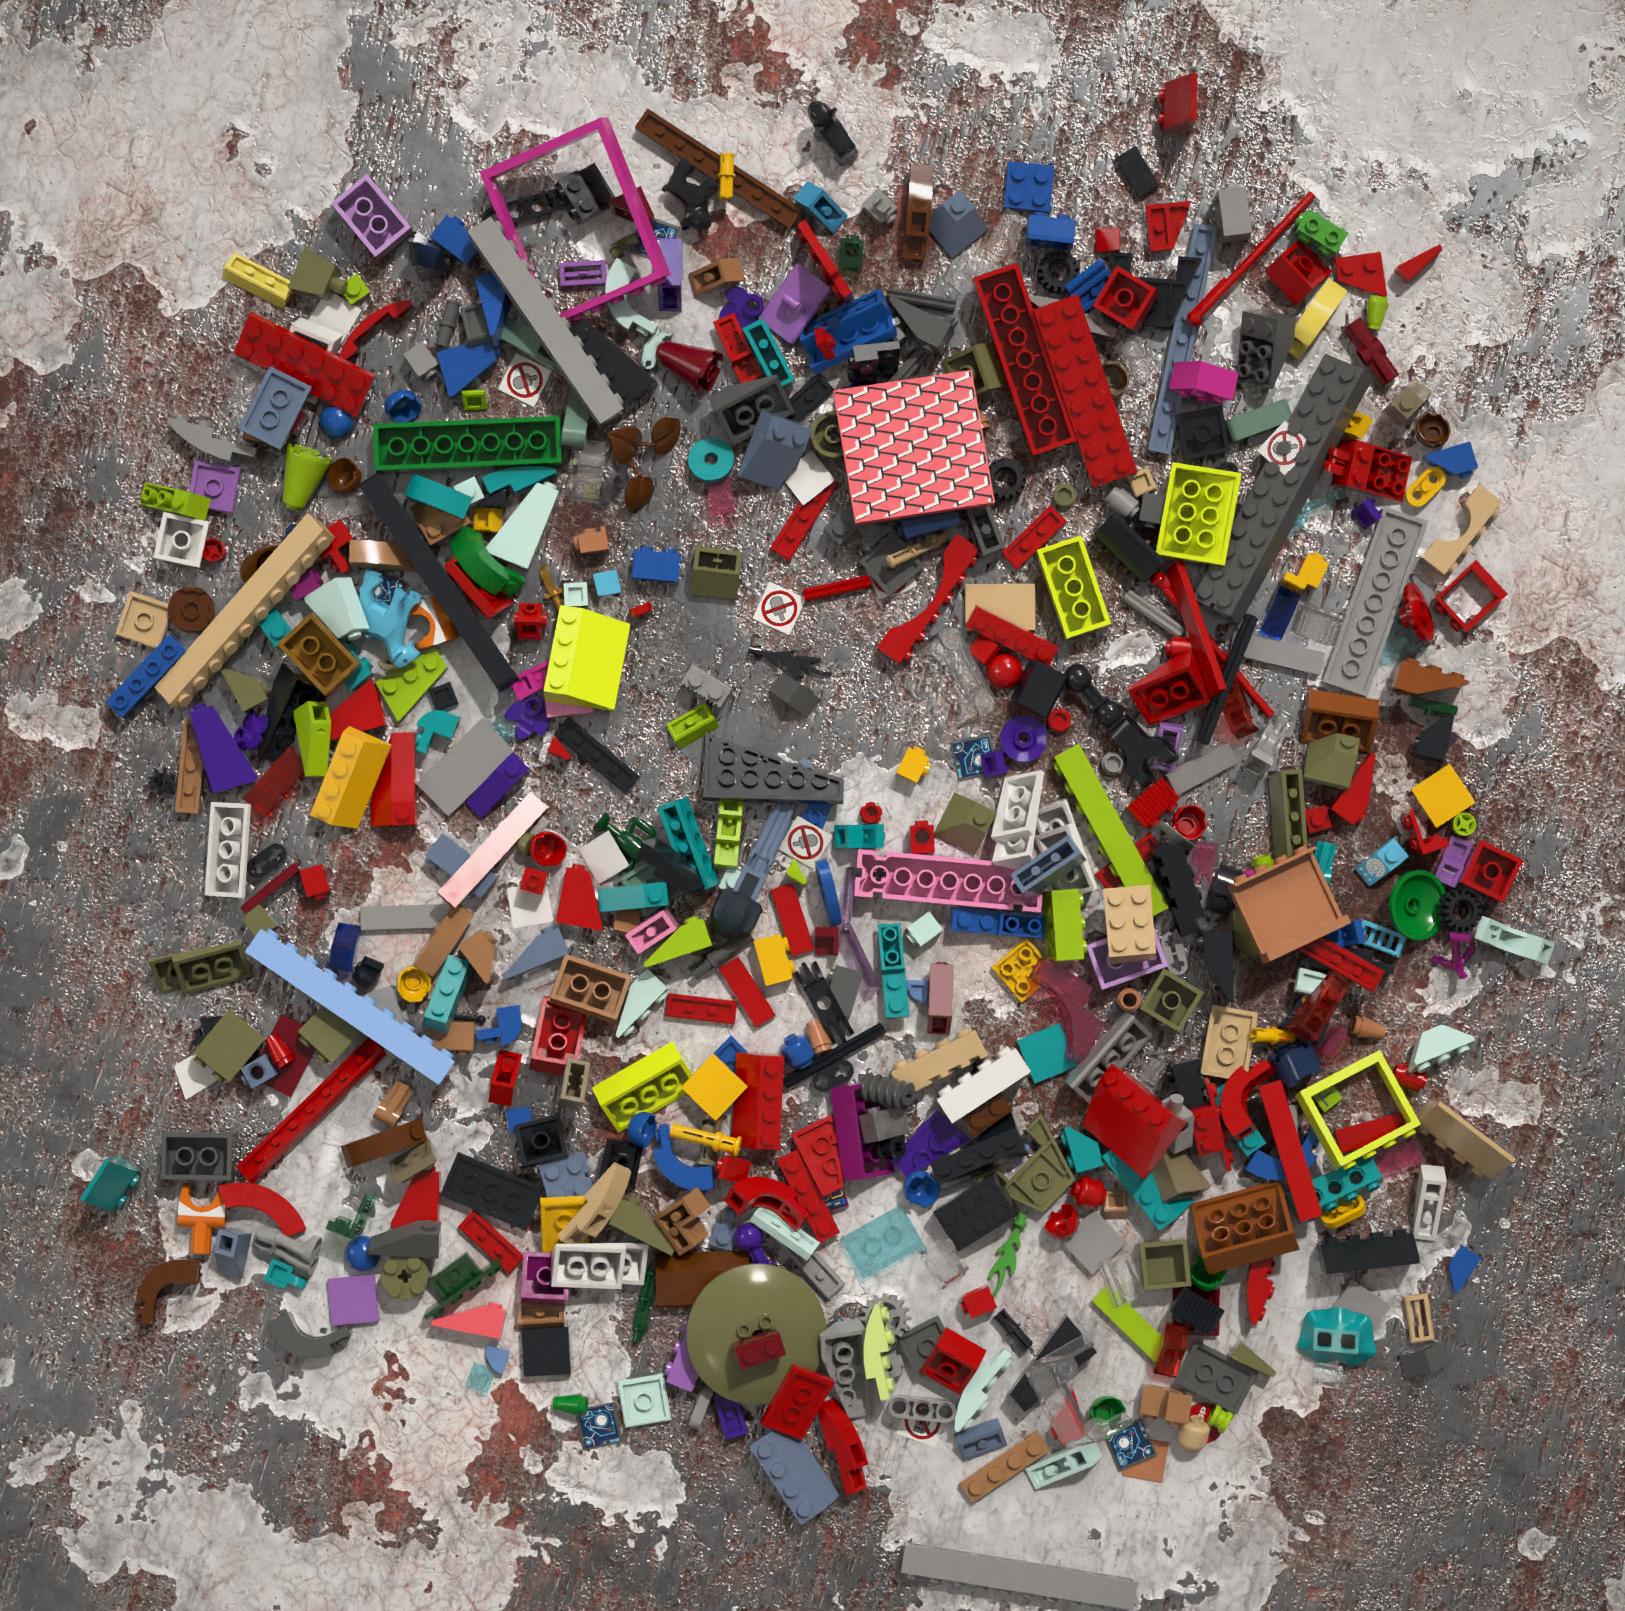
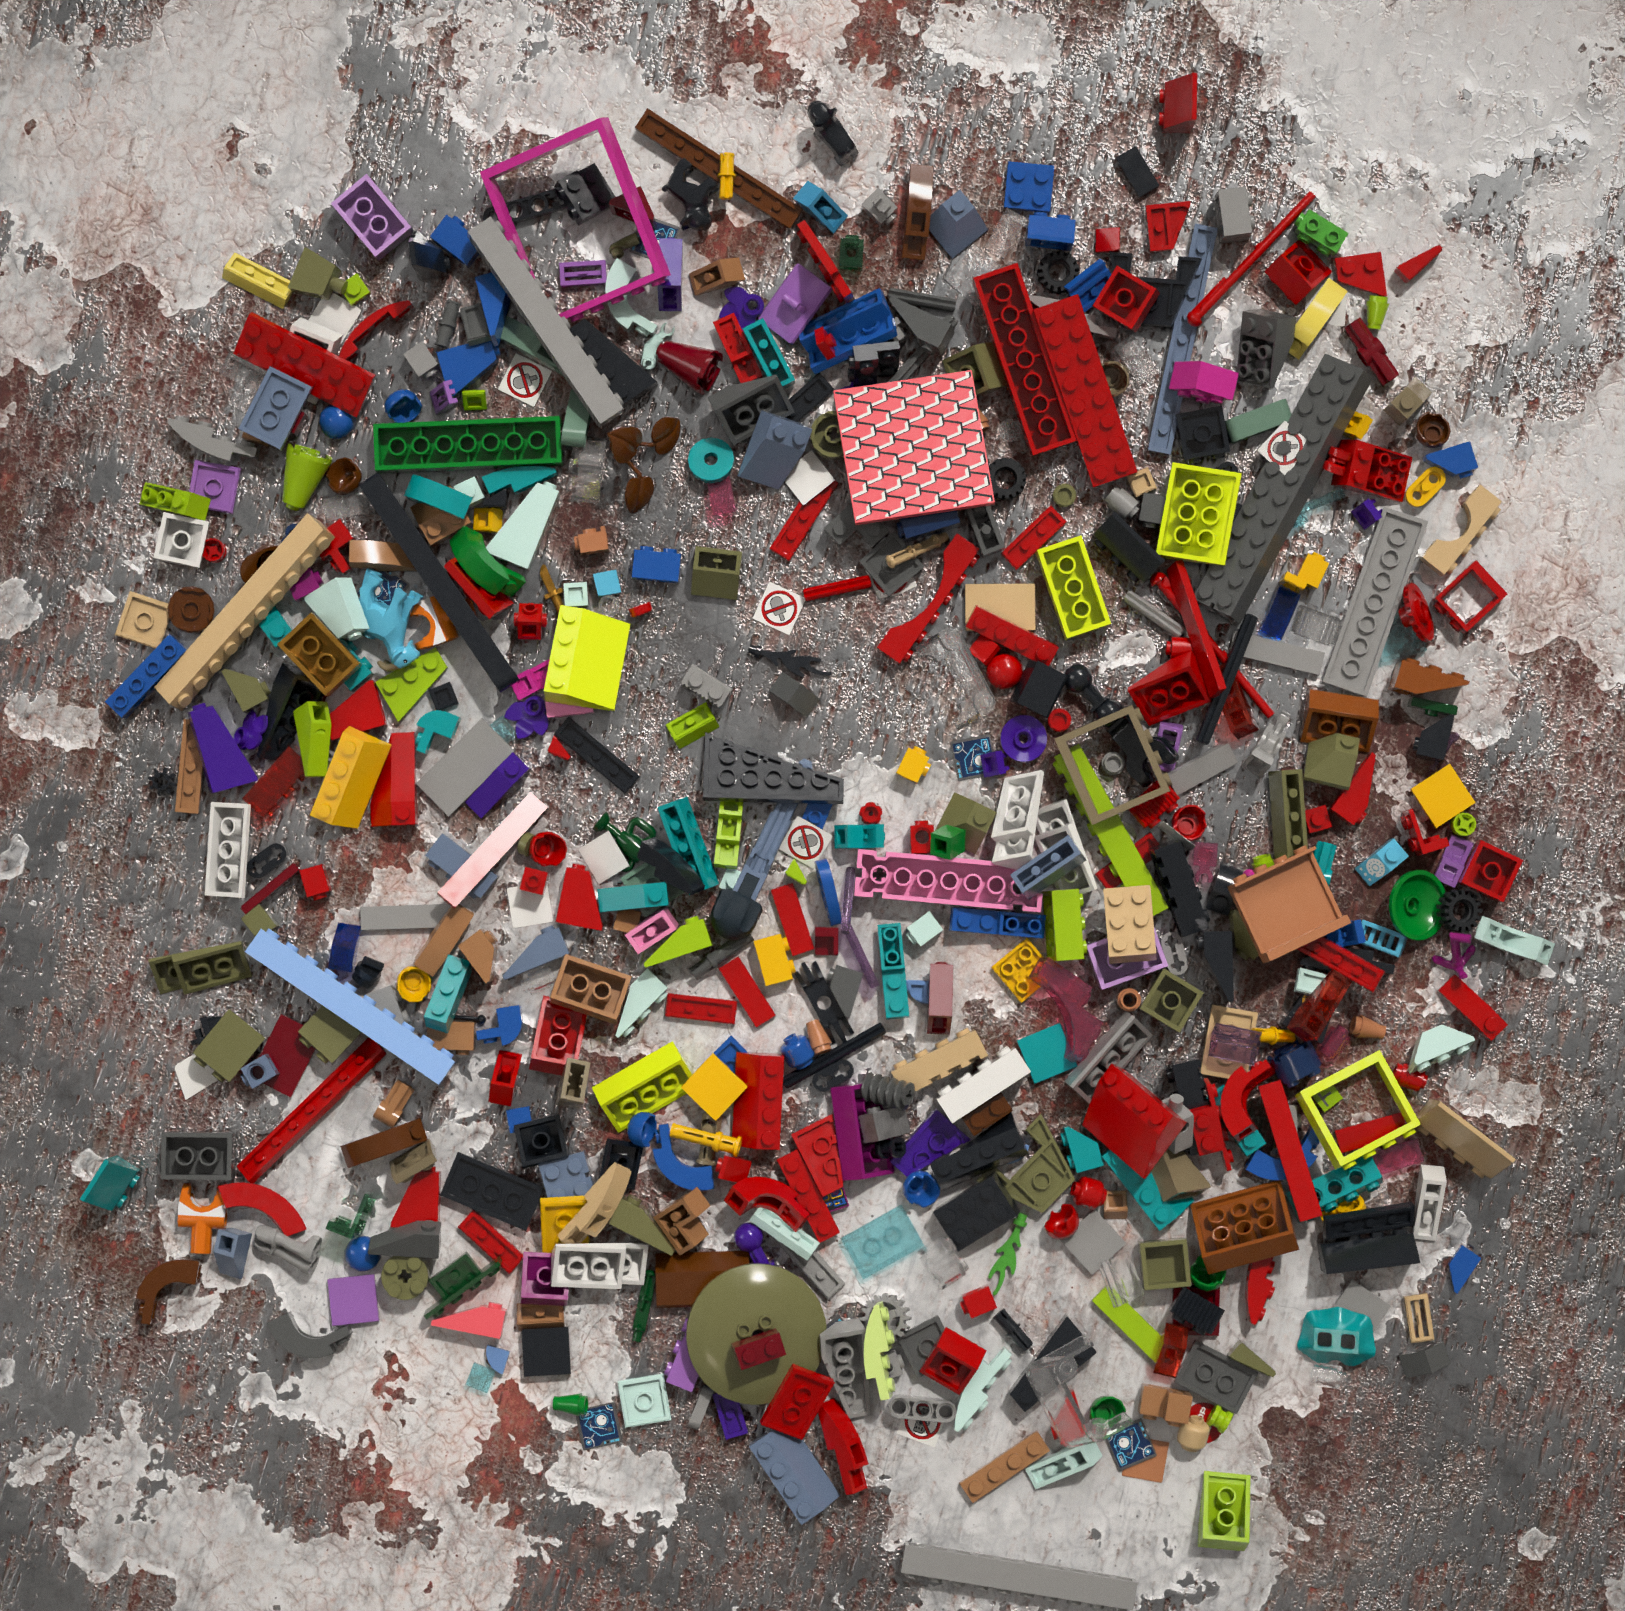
teal plate [264,1258,309,1289] -> none
red cone [265,1034,295,1070] -> none
sand blue plate [710,1207,737,1251] -> none
sand blue slope [954,1418,1007,1461] -> none
none -> medium lavender tile [430,380,458,414]
none -> green brick [930,825,966,860]
none -> dark tan window [1055,705,1173,825]
none -> lime slope [1198,1471,1251,1551]
none -> hinge [1208,1023,1262,1066]
none -> black tile [1323,1201,1415,1240]
none -> red slope [1438,974,1508,1041]

